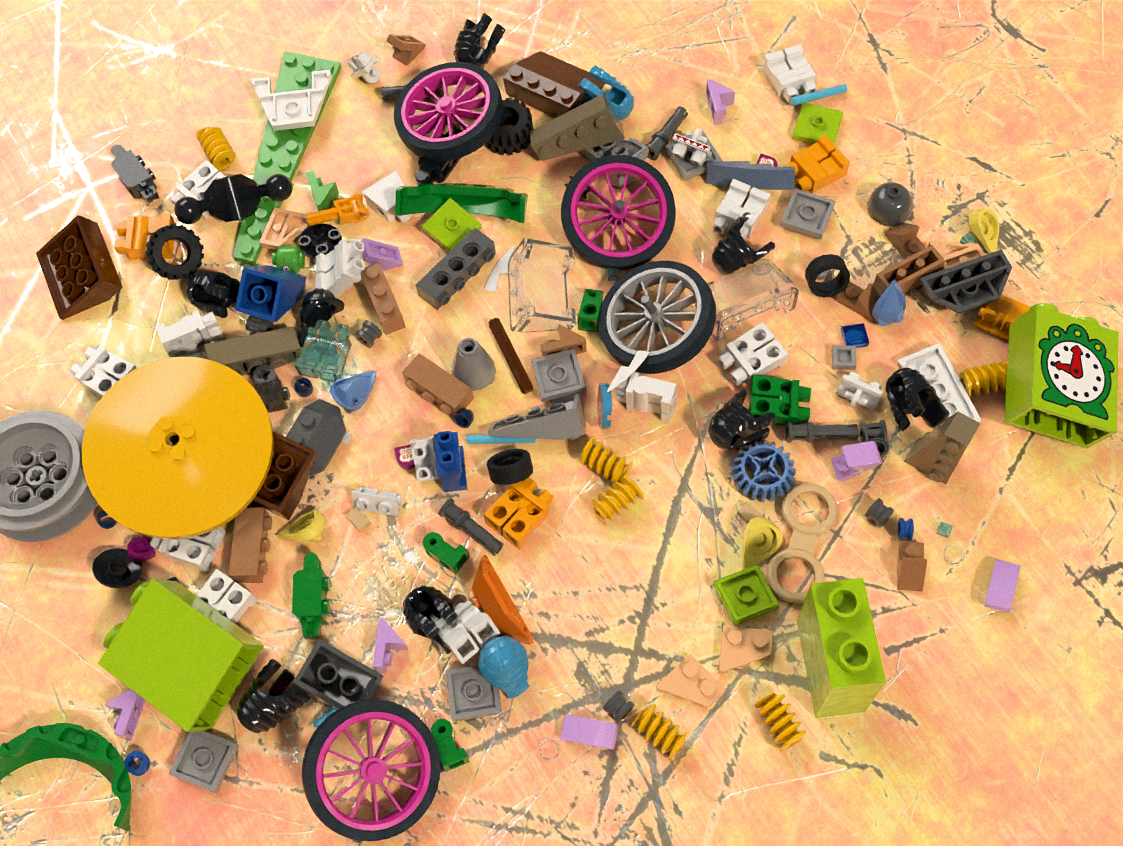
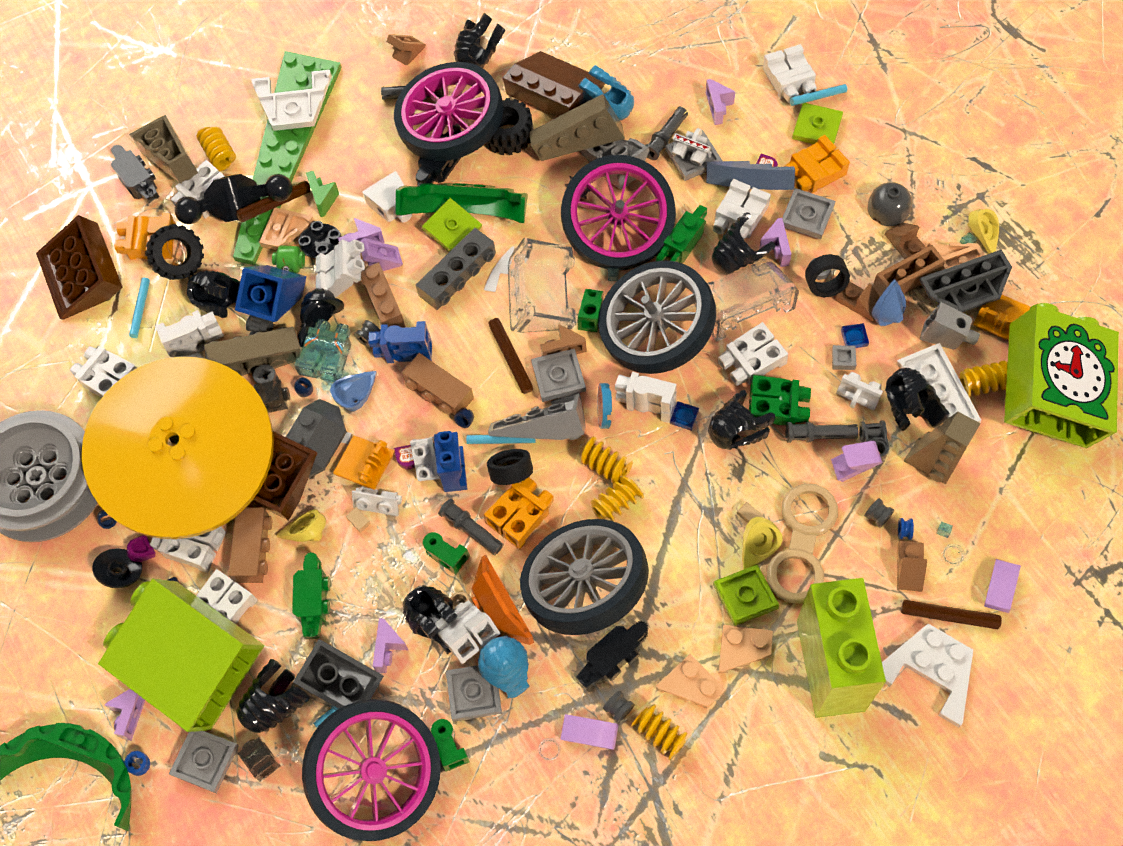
light orange connector [305,194,369,226] -> none
white hips [347,50,381,84] -> none
light grey cone [451,337,496,391] -> none
white sticker [607,350,649,392] -> none
medium blue gear [731,439,796,503] -> none
yellow piece [754,693,806,751] -> none
none -> dark tan wedge [129,114,198,183]
none -> medium azure bar [129,277,150,338]
none -> reddish brown axle [236,181,311,222]
none -> clear smoke brick [238,737,281,782]
none -> light orange hinge [333,435,395,490]
none -> lavender slope [338,218,385,243]
none -> blue hips [368,321,432,364]
none -> wheel [520,519,649,635]
none -> black hinge [576,620,649,690]
none -> green hinge [656,205,707,263]
none -> clear blue tile [670,401,699,431]
none -> lavender slope [759,218,791,267]
none -> white wing [882,624,973,728]
none -> reddish brown axle [901,600,1002,629]
none -> light grey torso [919,302,980,350]

